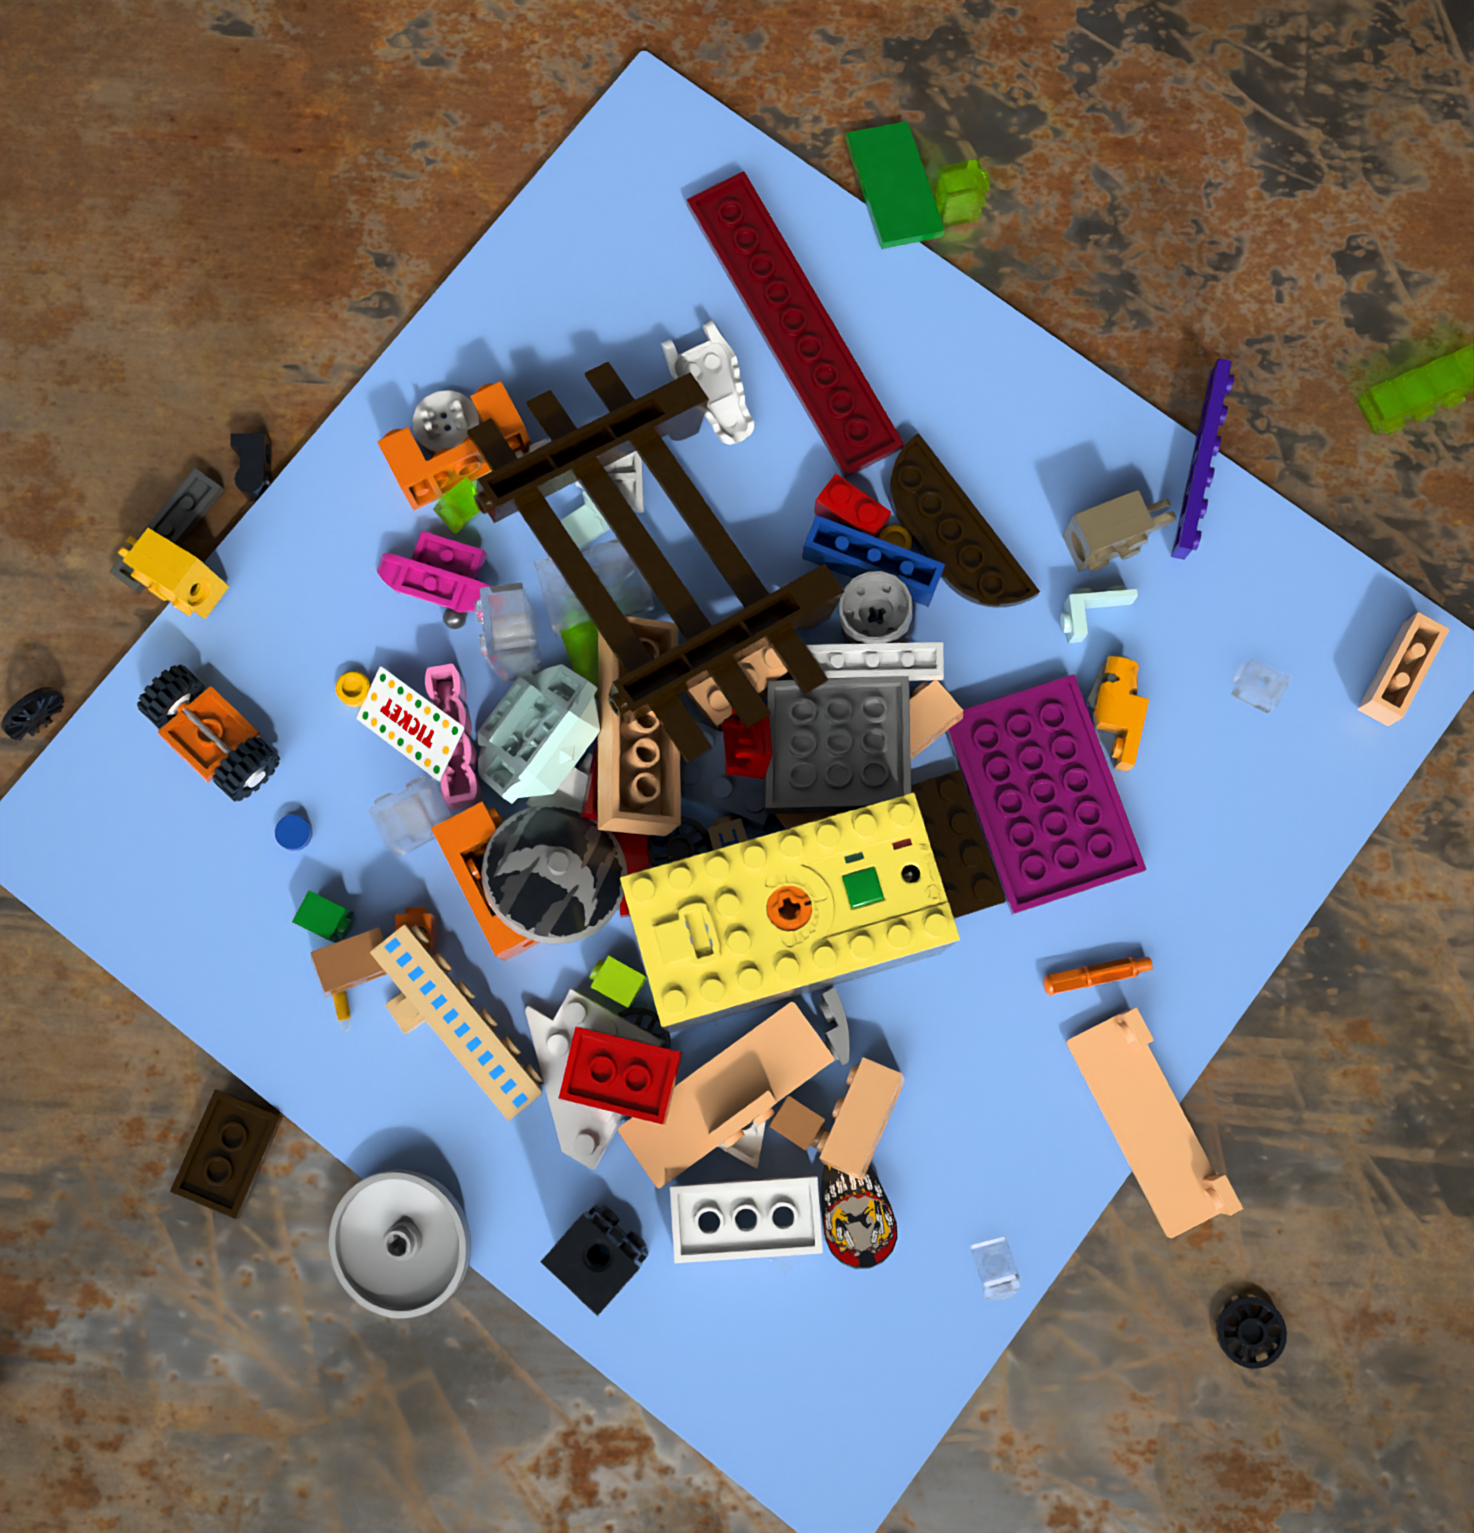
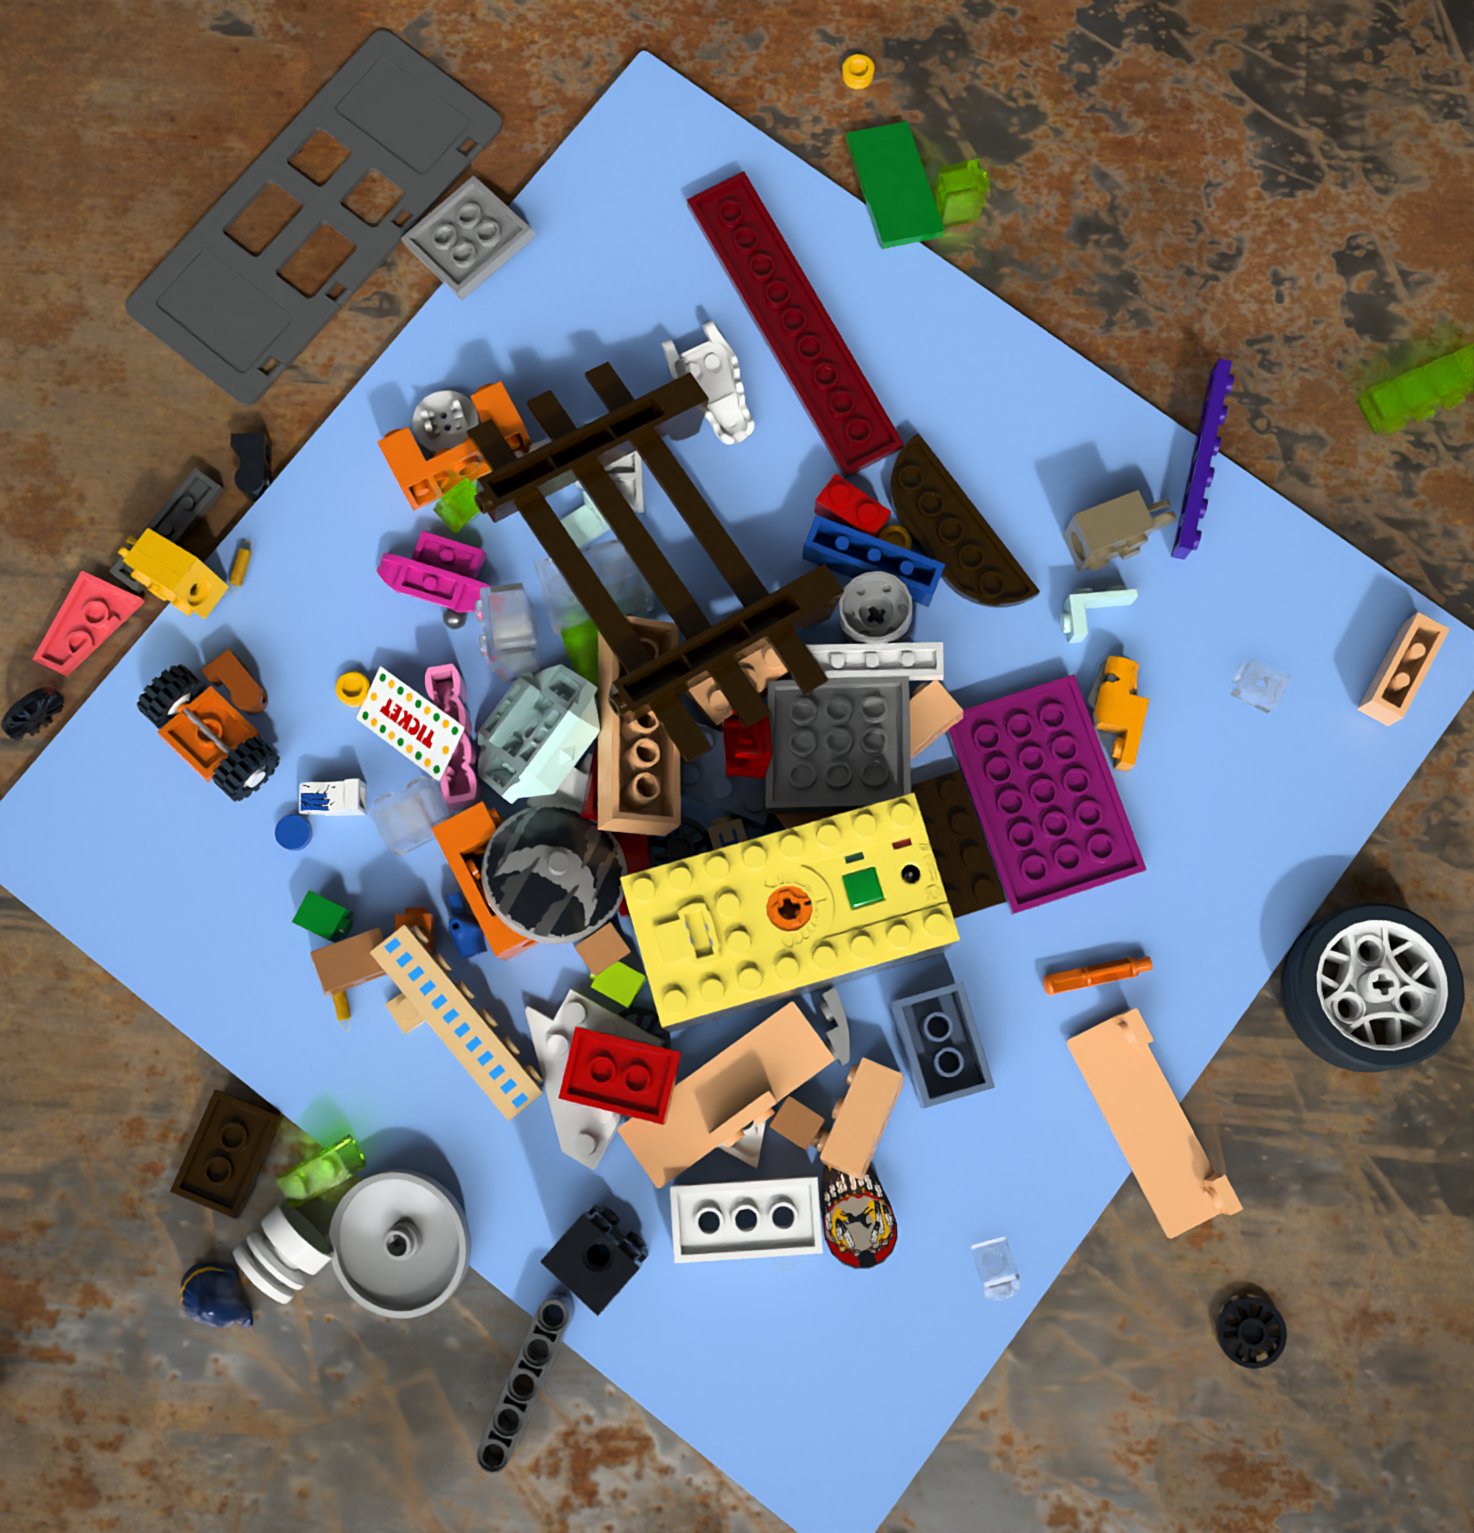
none -> coral wing [32,571,145,677]
none -> dark grey door [126,30,503,406]
none -> dark blue hair [180,1262,254,1329]
none -> dark orange leg [201,649,268,715]
none -> yellow piece [229,541,252,594]
none -> white wheel [233,1202,334,1304]
none -> clear neon green brick [276,1134,367,1209]
none -> white leg [299,778,367,816]
none -> light grey plate [400,175,536,301]
none -> blue piece [447,892,488,959]
none -> dark grey beam [476,1292,575,1474]
none -> medium nougat panel [572,920,631,976]
none -> yellow tile [842,54,874,89]
none -> sand blue brick [890,982,995,1108]
none -> wheel [1281,903,1465,1073]

